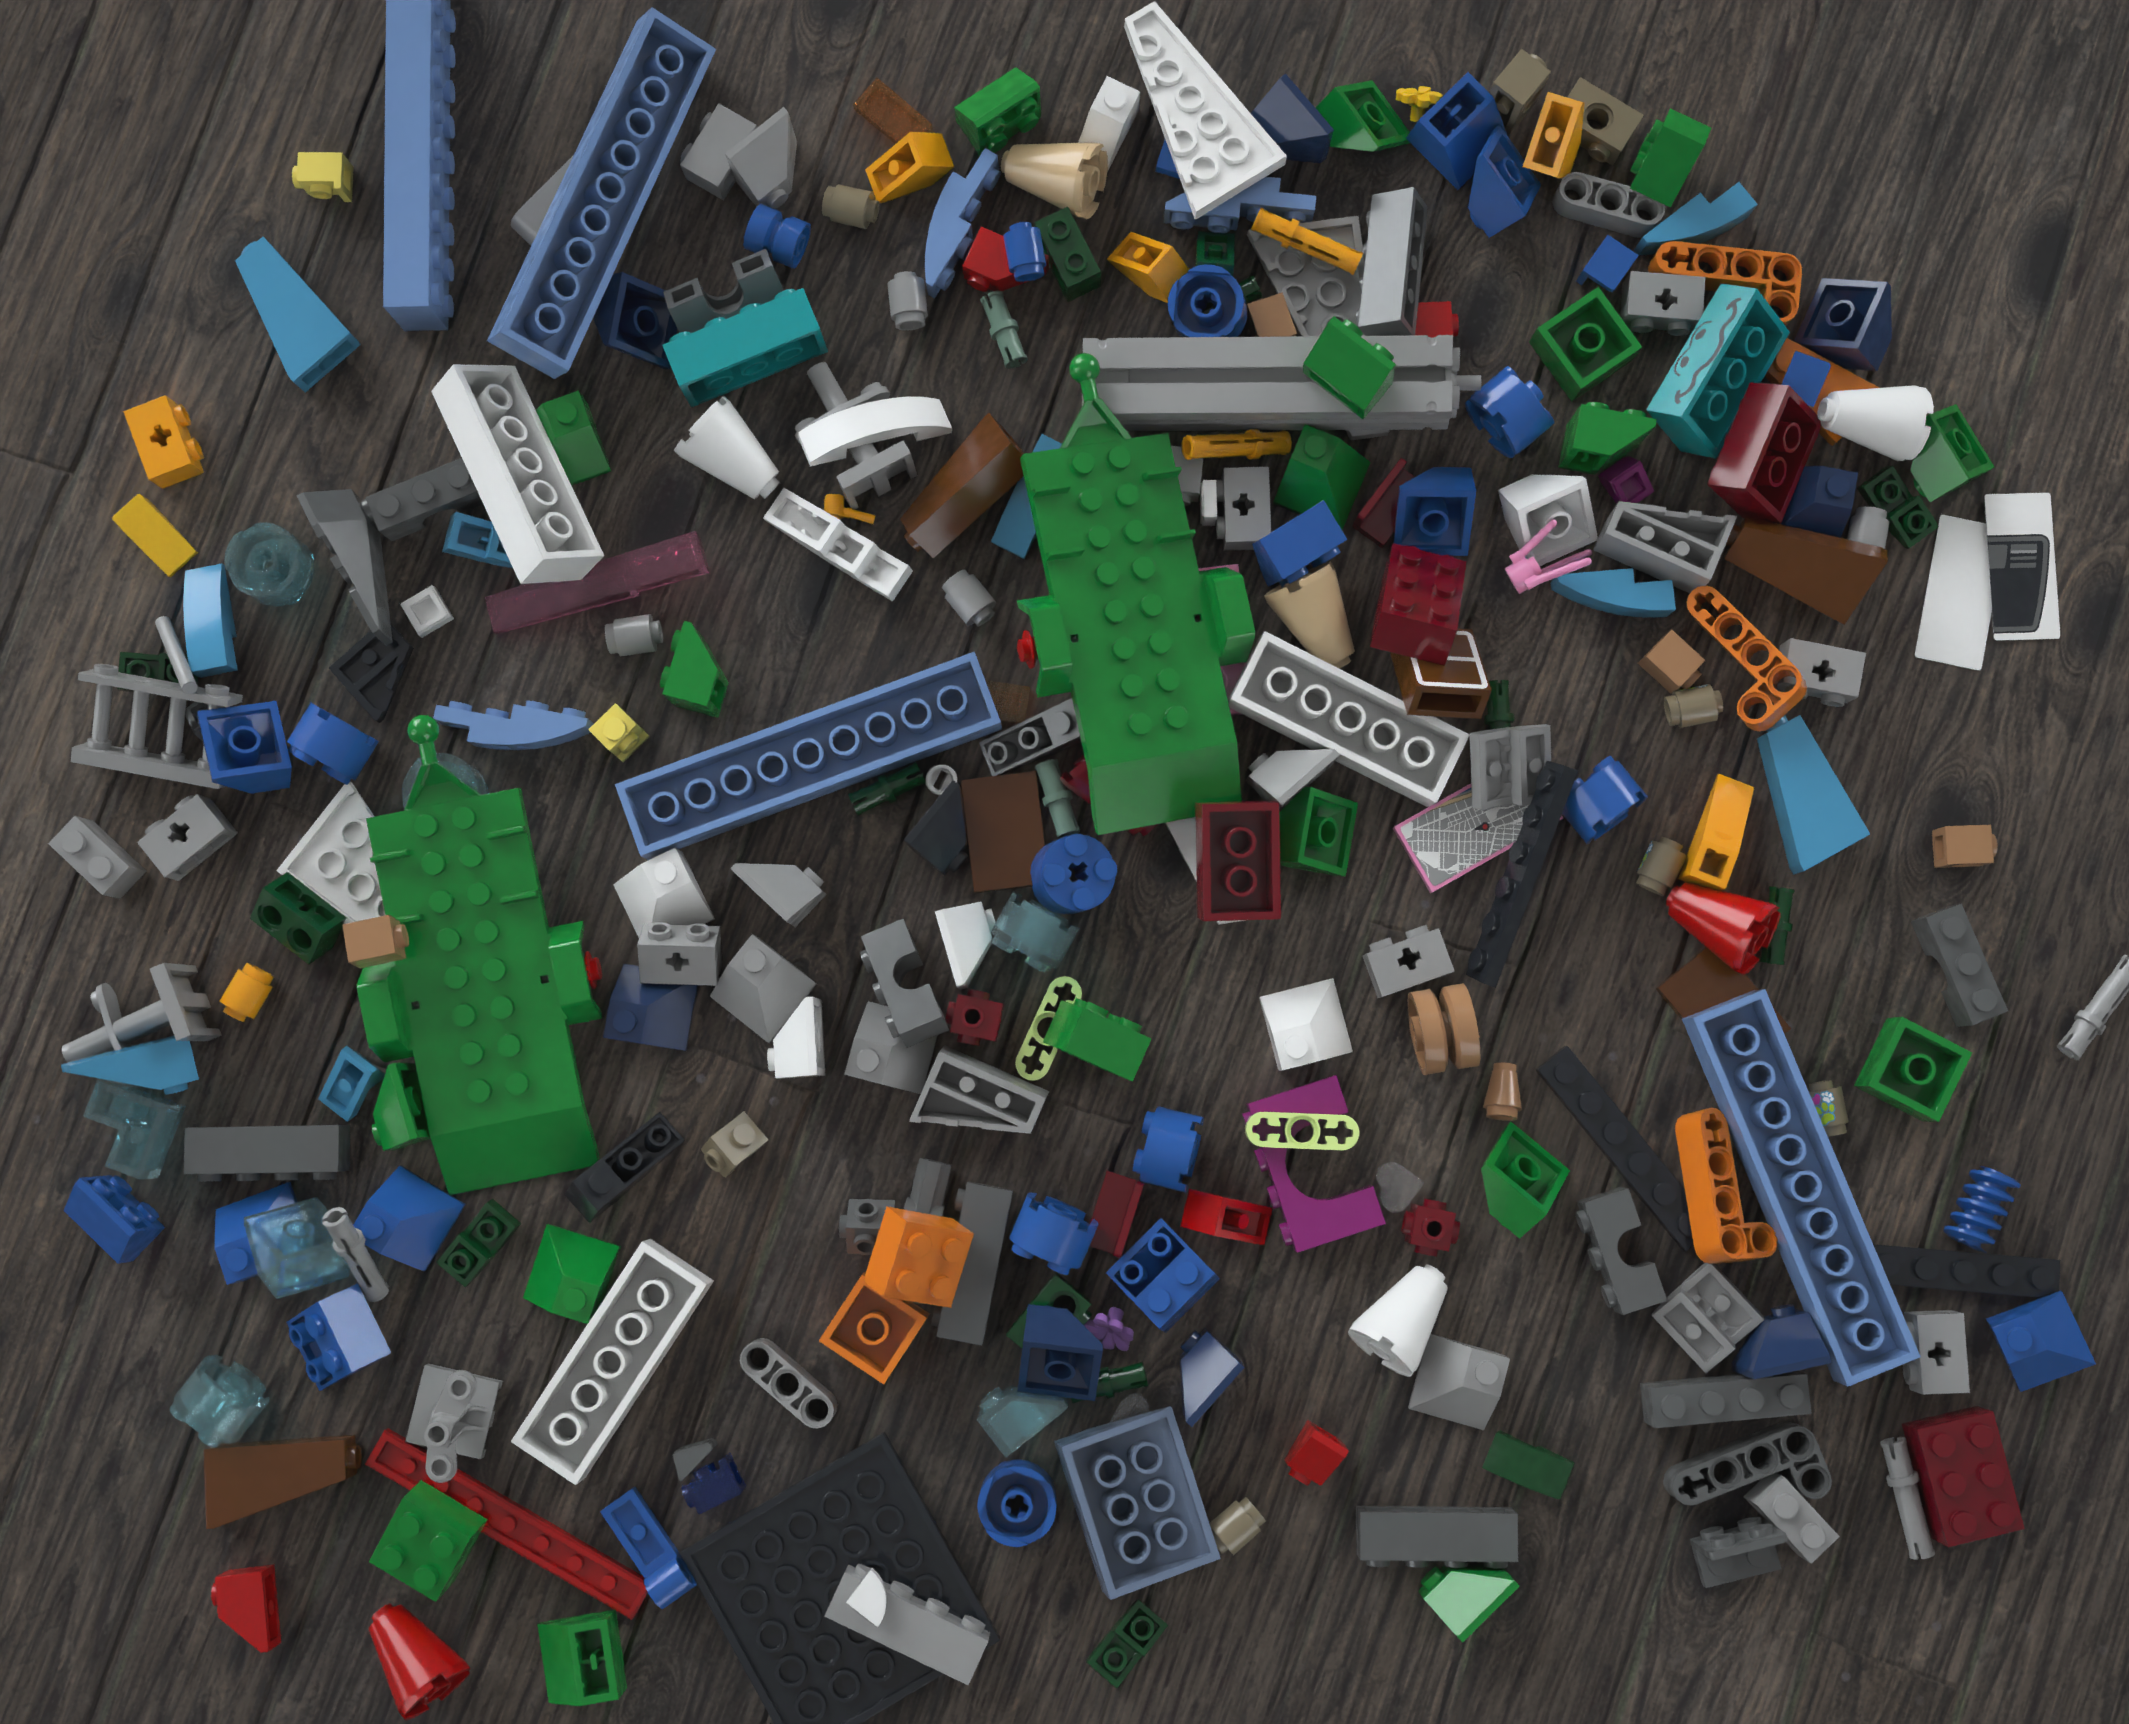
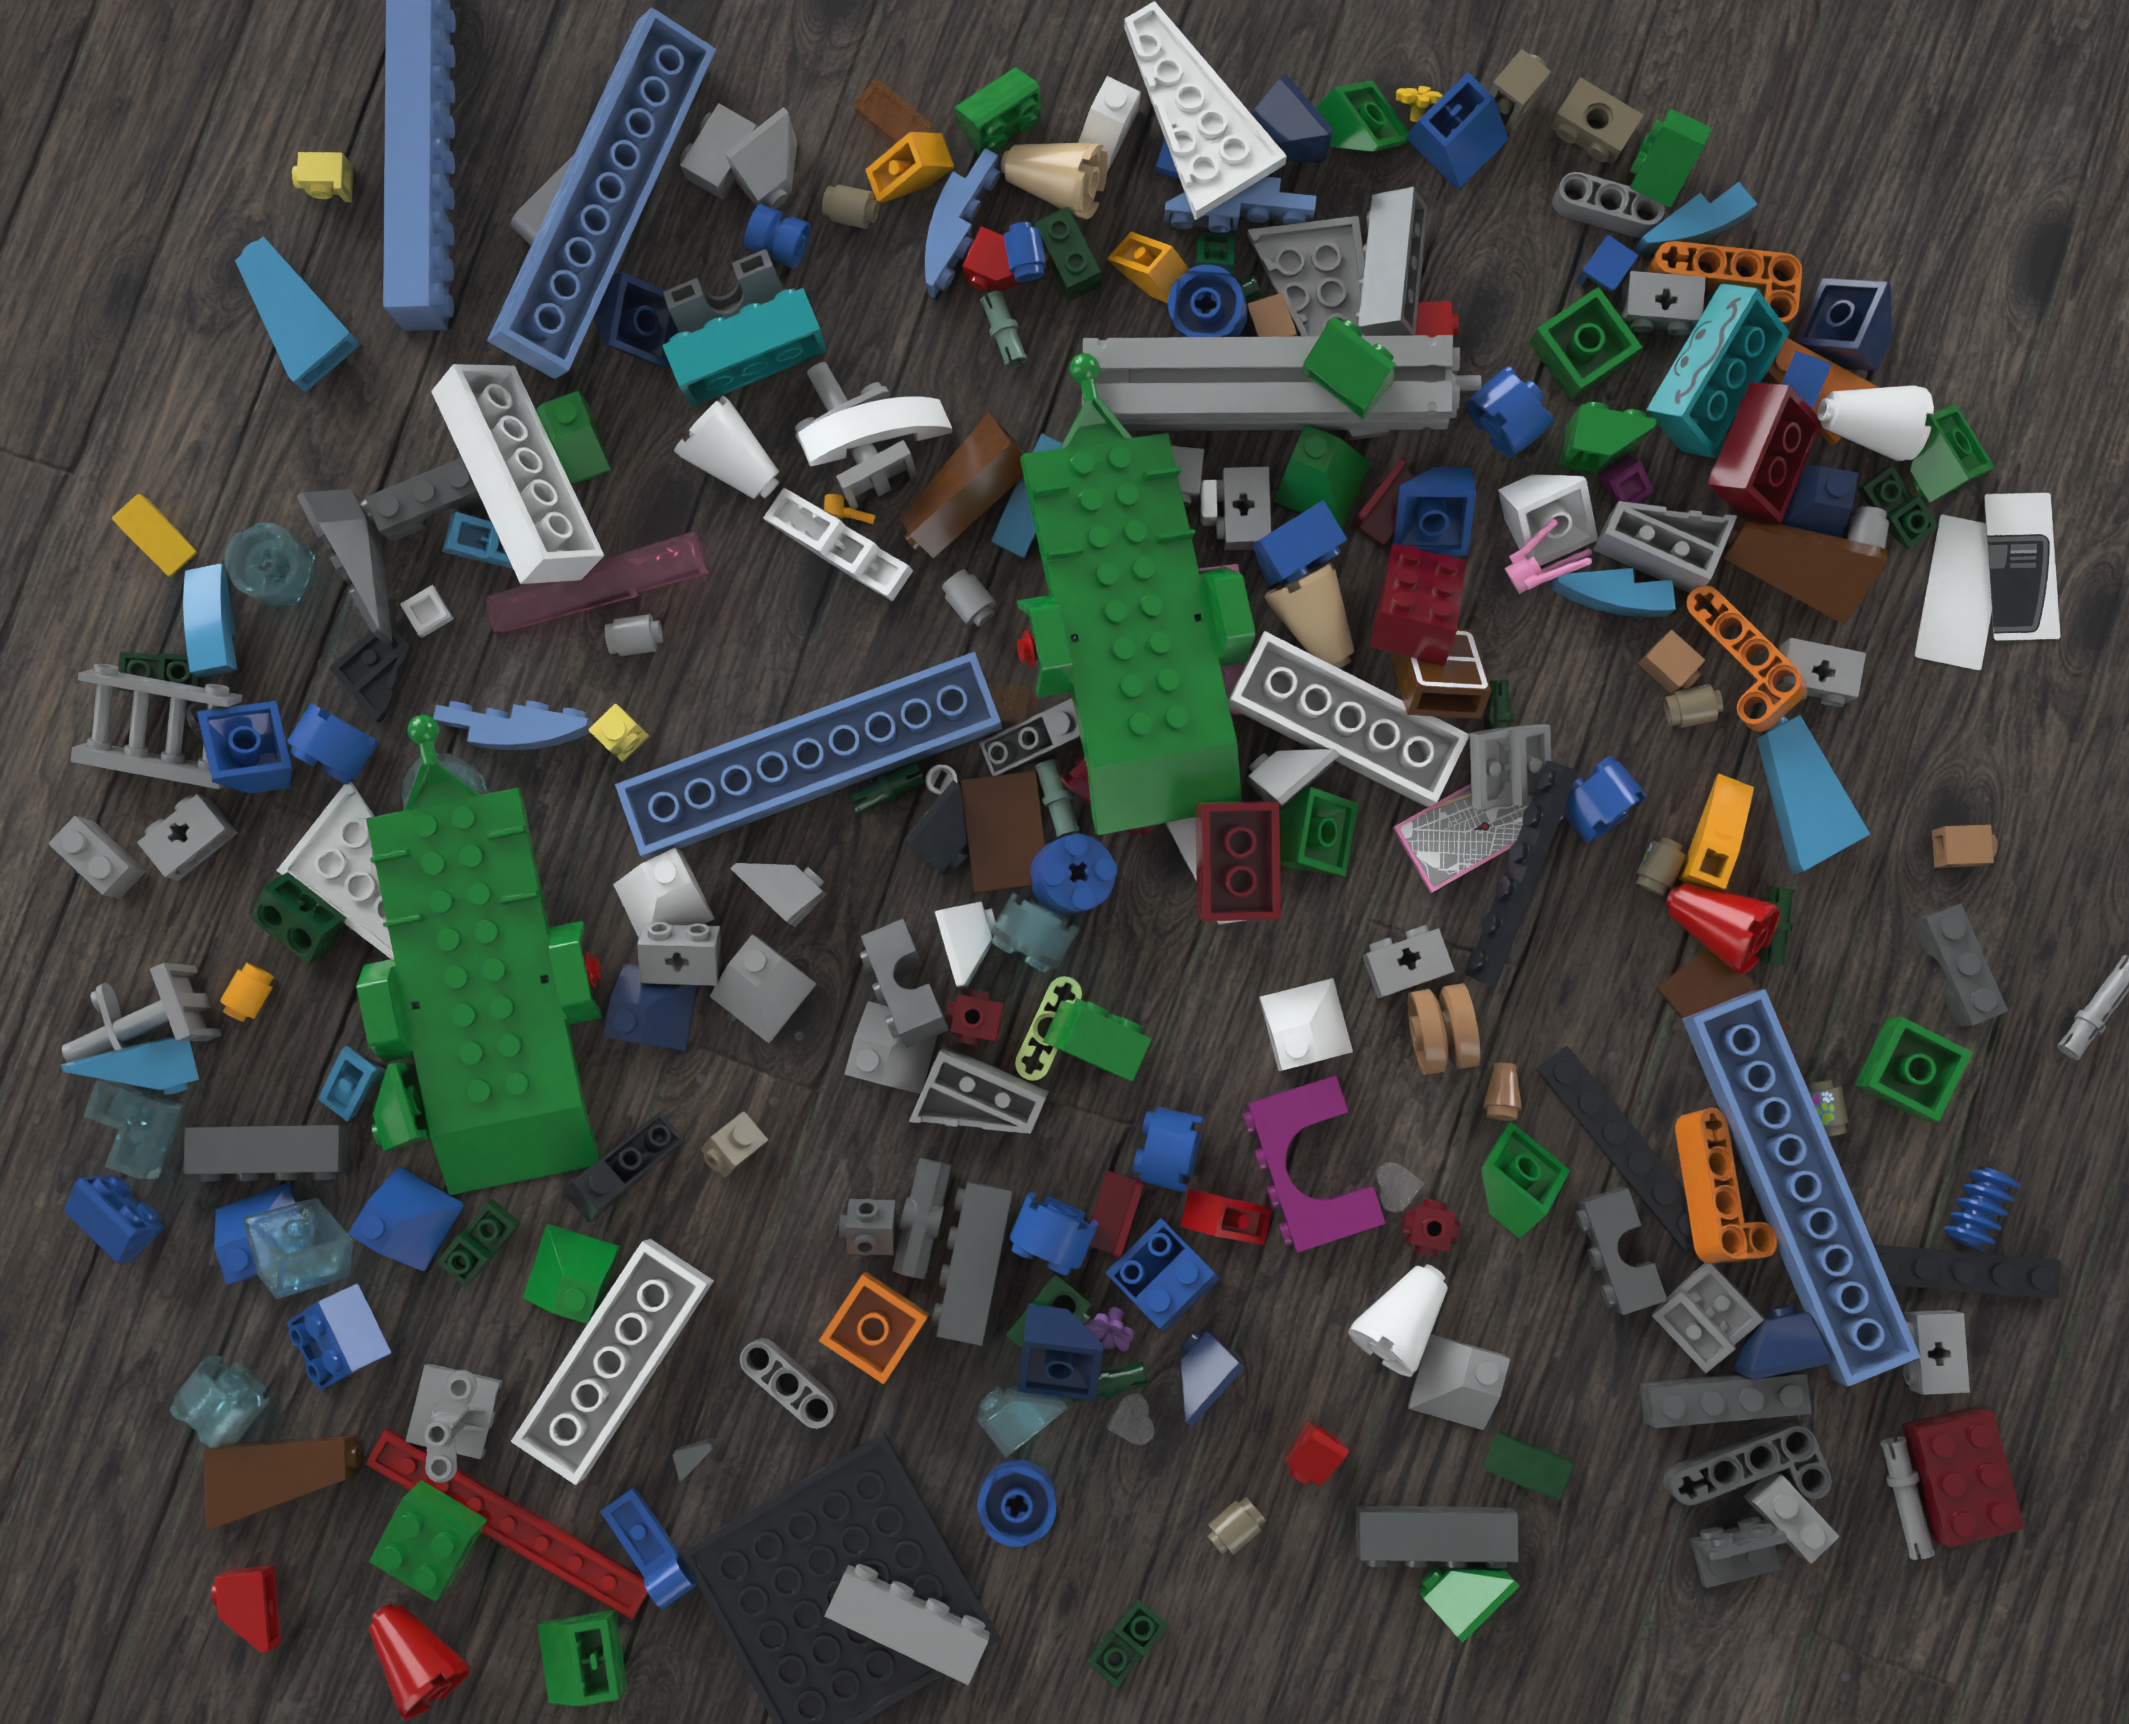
light orange brick [123,395,204,489] -> none
light grey bar [155,616,198,694] -> none
light grey pin [322,1207,389,1302] -> none
medium nougat brick [342,915,409,968] -> none
green slope [660,621,729,718] -> none
clear blue brick [681,1452,747,1515] -> none
white slope [767,997,825,1079] -> none
white tile [846,1568,887,1627] -> none
orange brick [863,1206,974,1308] -> none
light grey brick [887,271,928,330] -> none
sand blue slope [1054,1406,1221,1600] -> none
light orange pin [1181,429,1292,460] -> none
yellowish green beam [1245,1112,1359,1150] -> none
light orange pin [1251,207,1363,275] -> none
blue slope [1468,125,1541,238] -> none
light orange slope [1522,92,1585,179] -> none
blue slope [1986,1291,2096,1392] -> none

